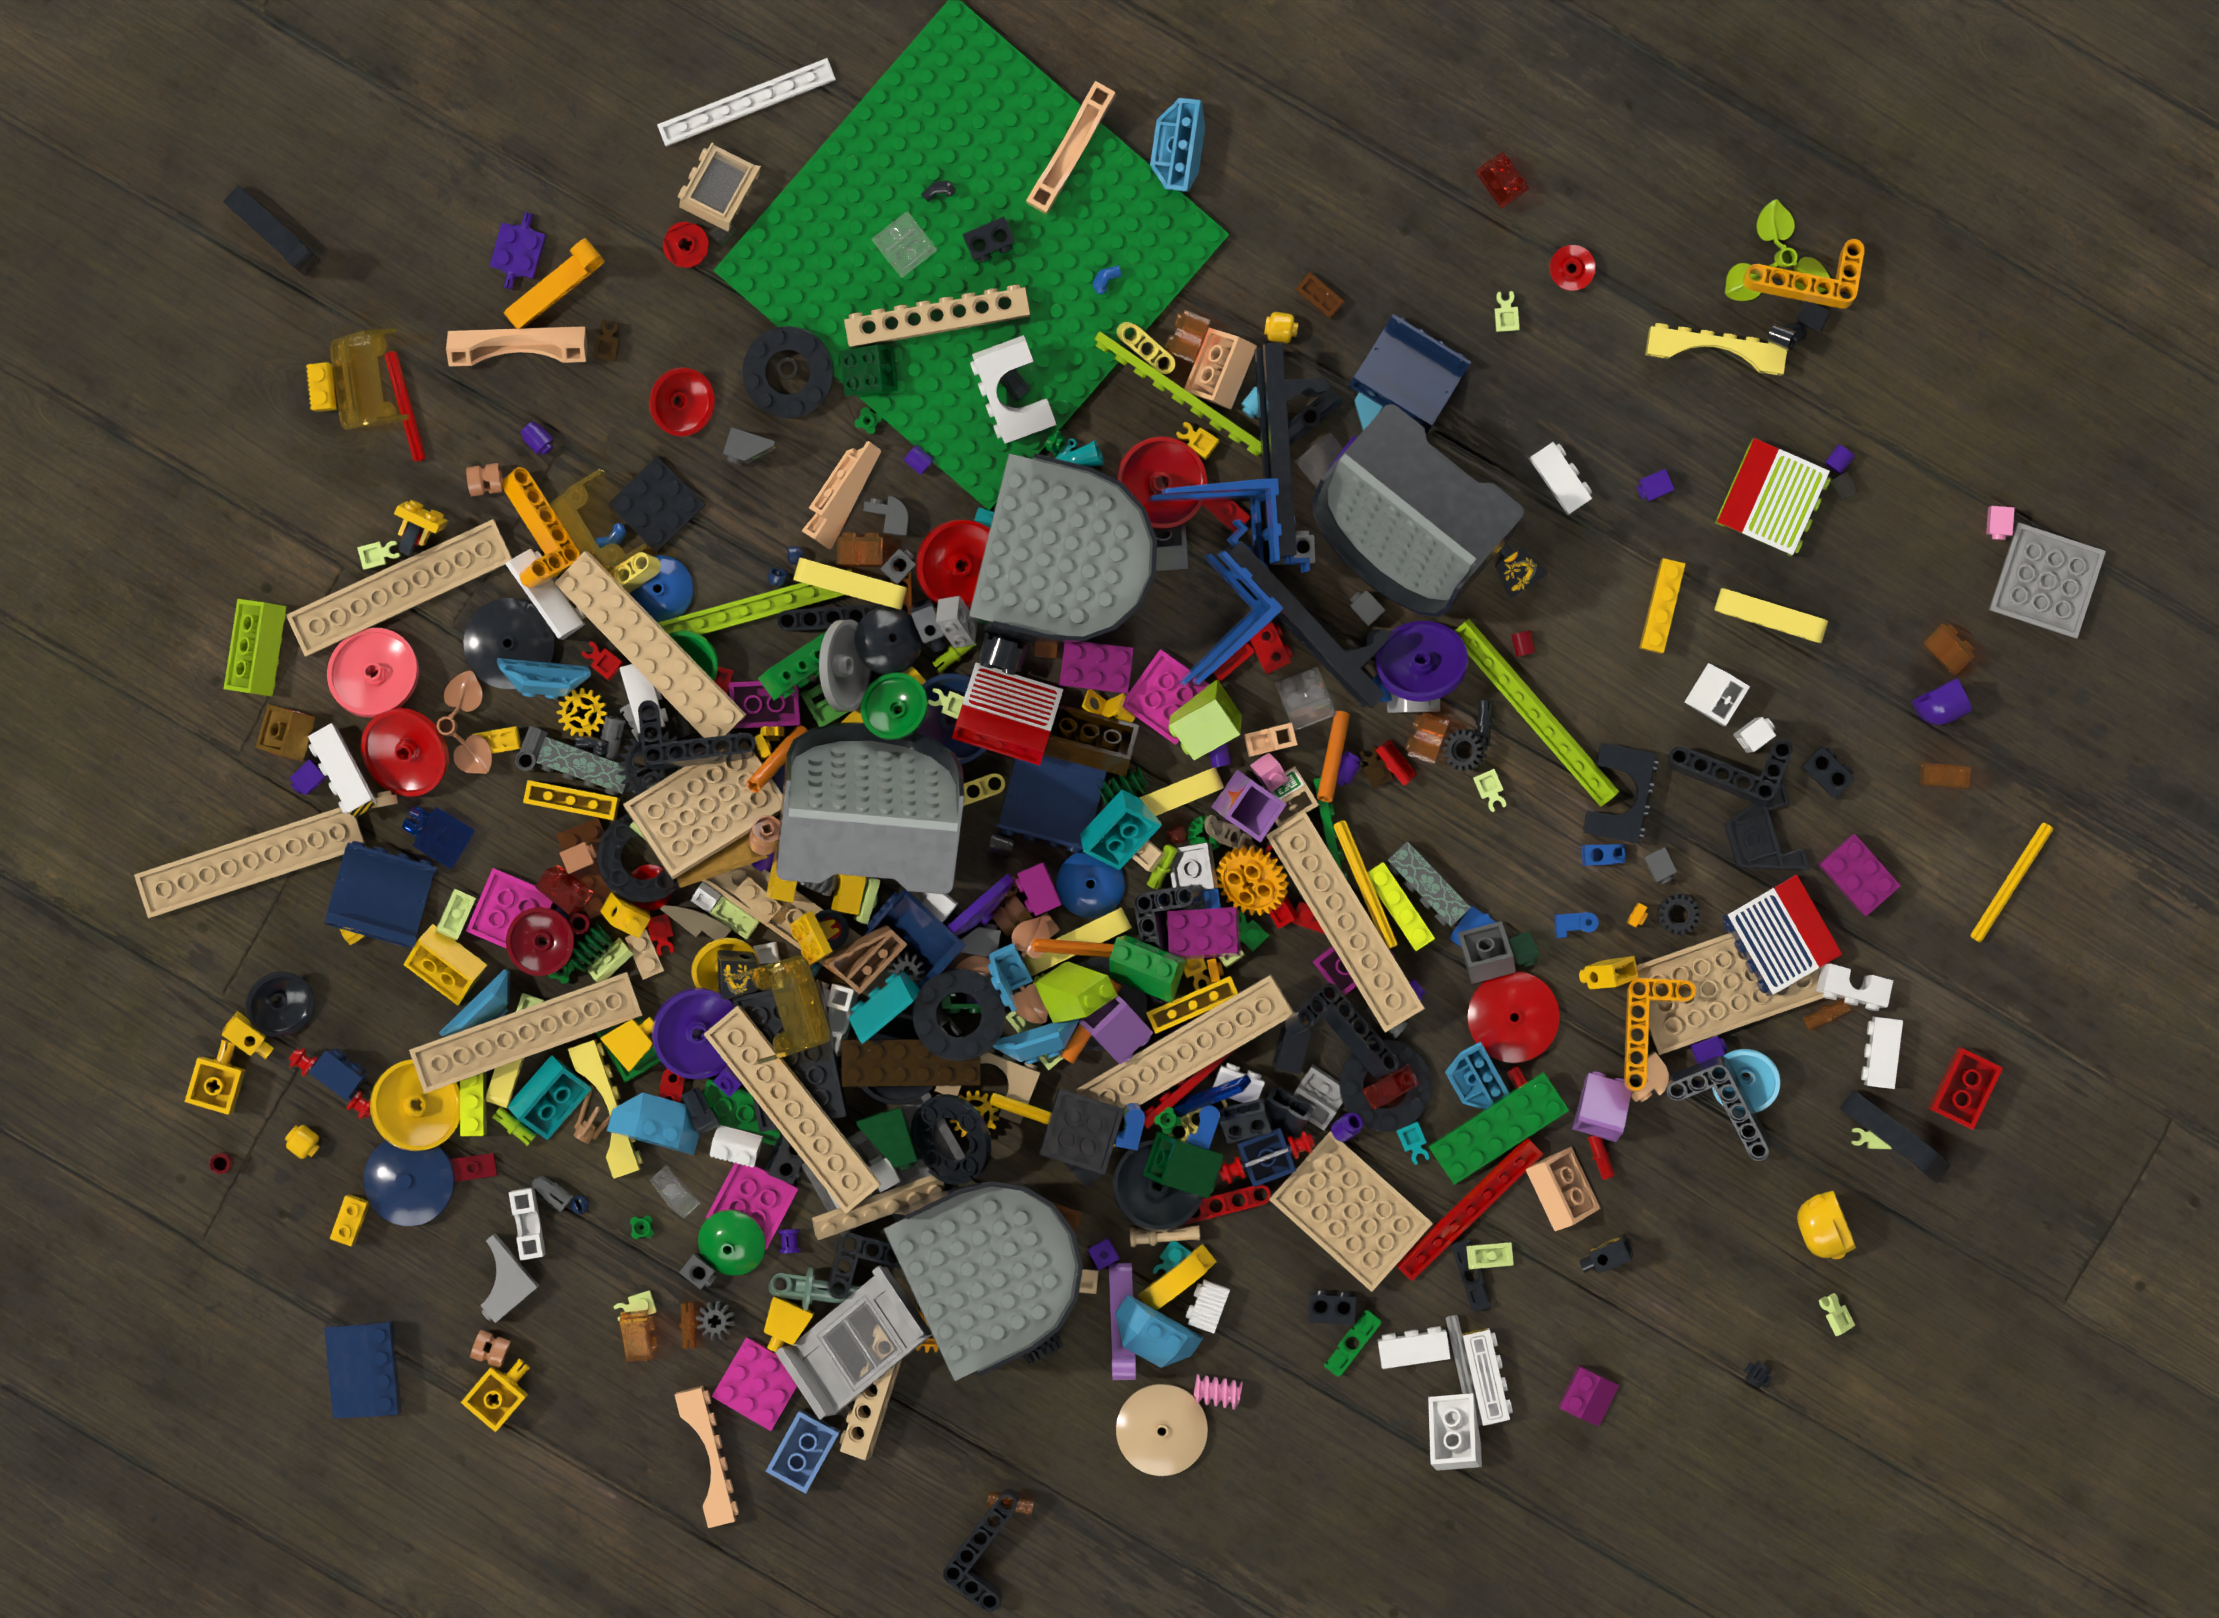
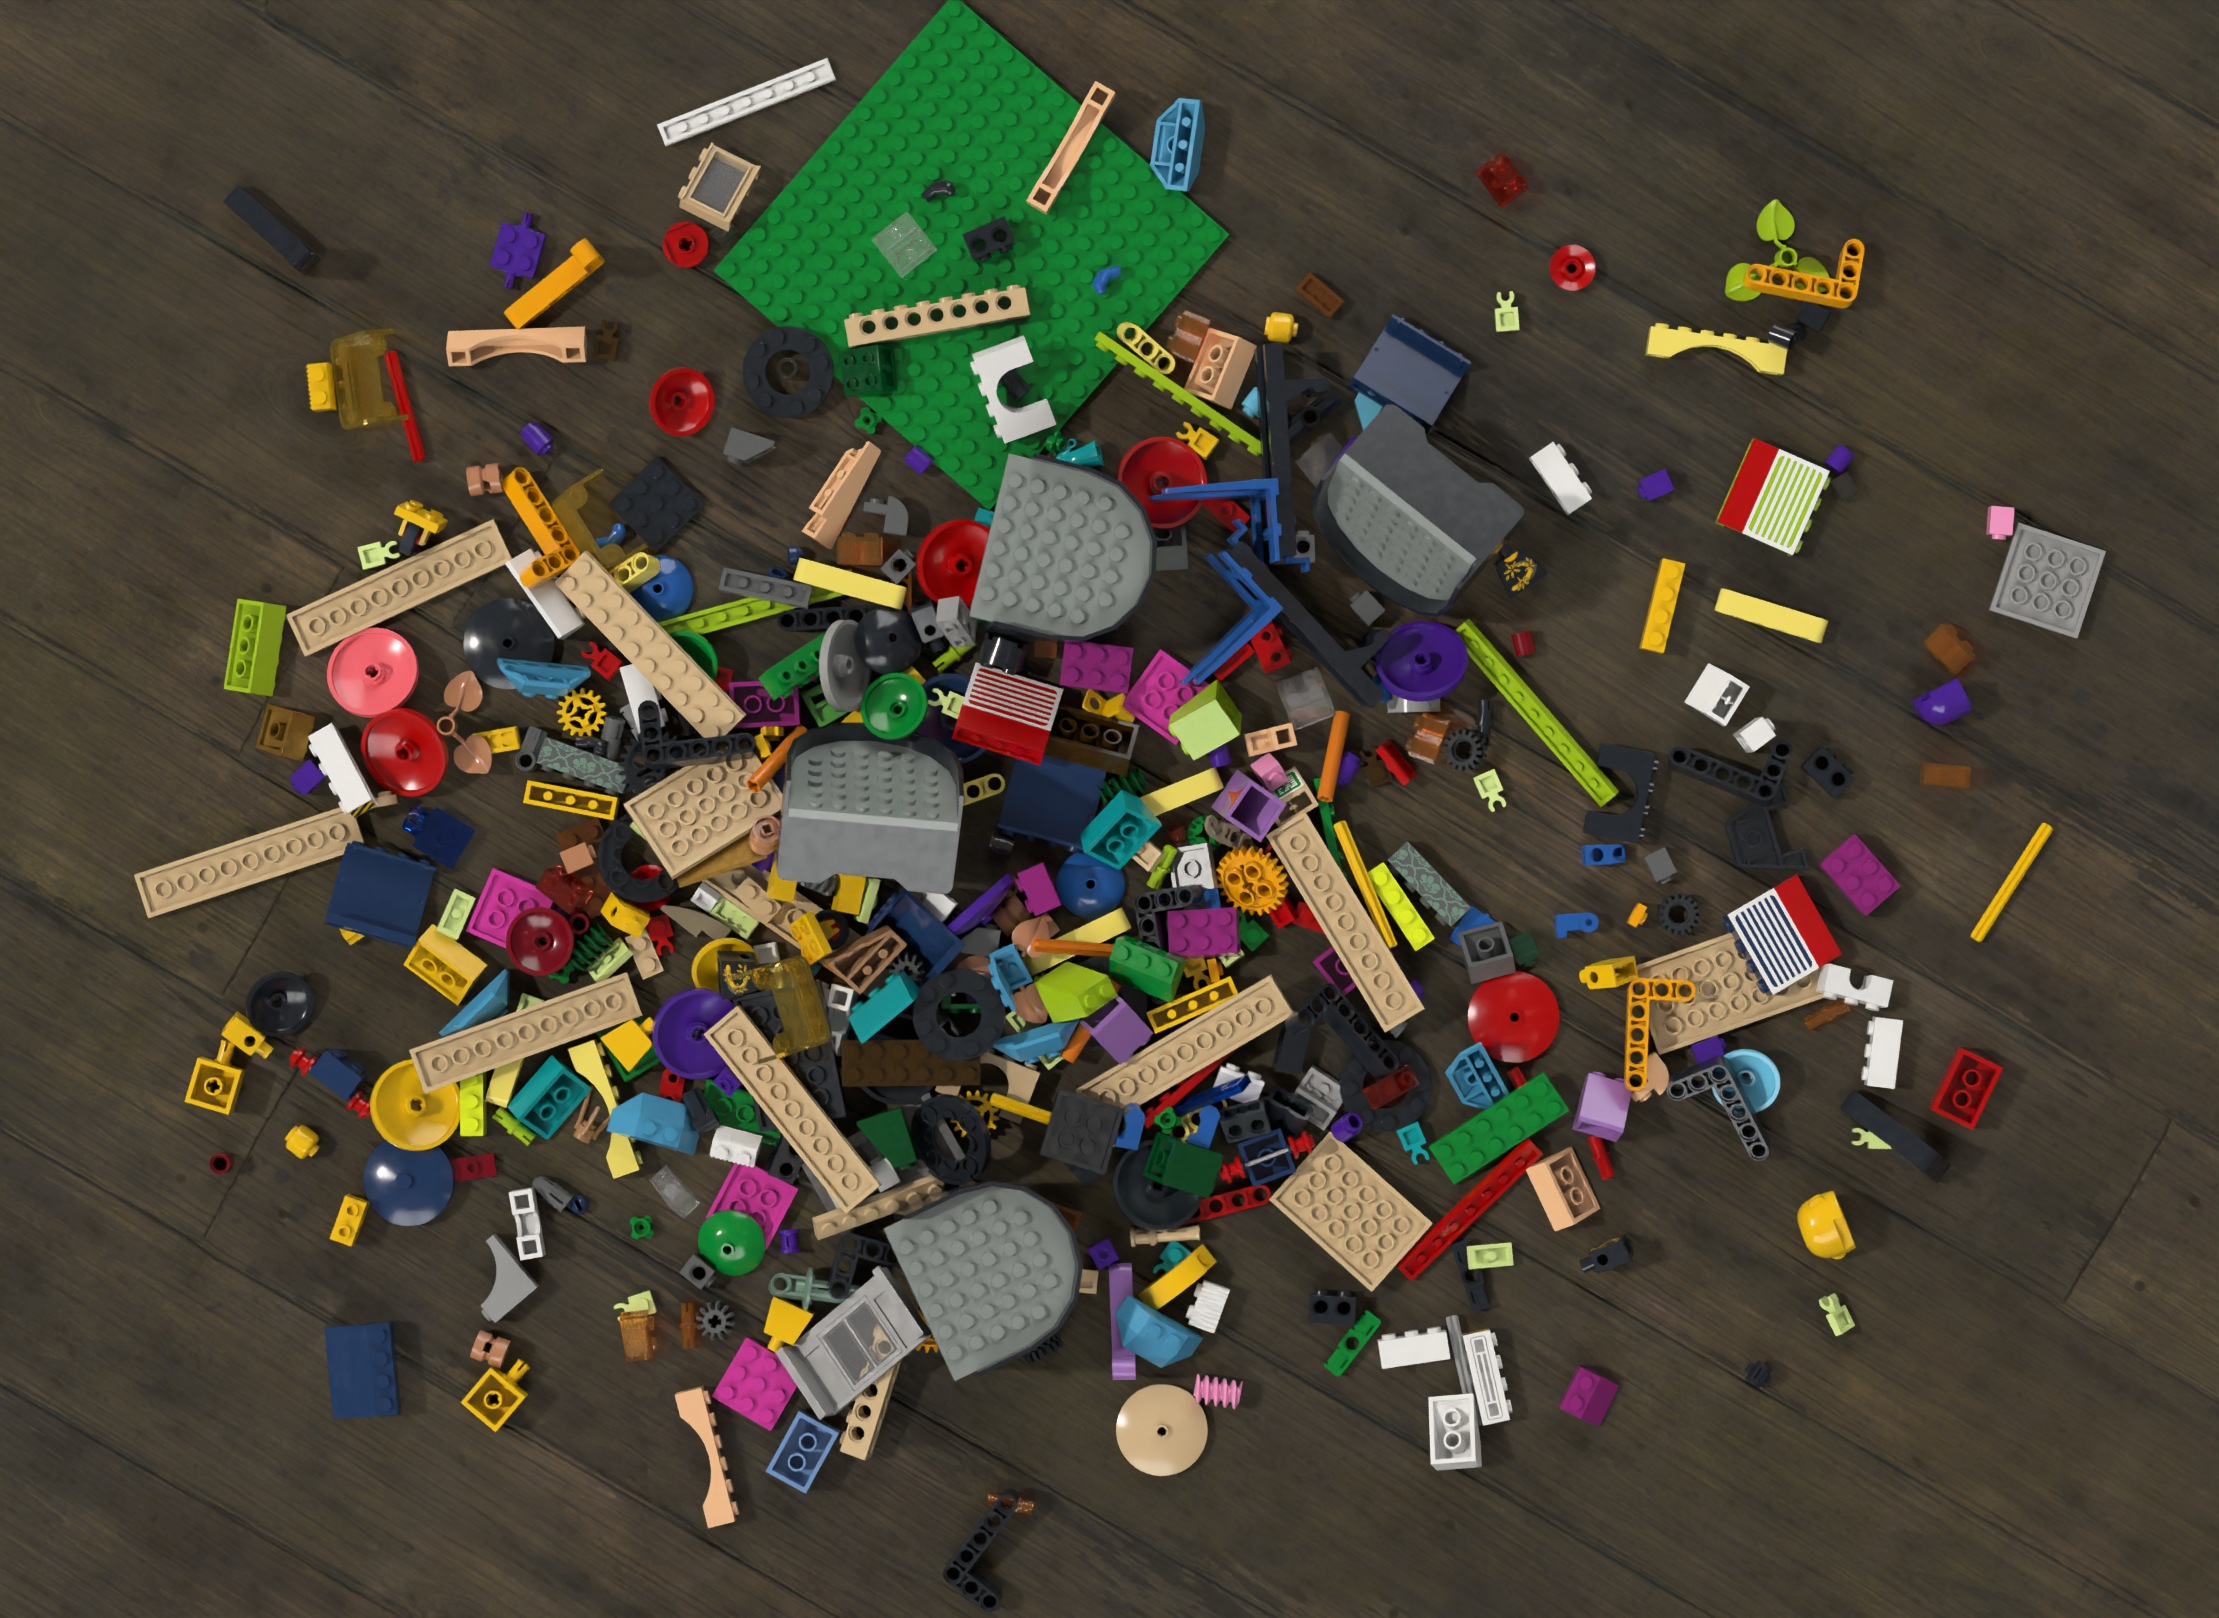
none -> dark grey plate [719,568,813,610]

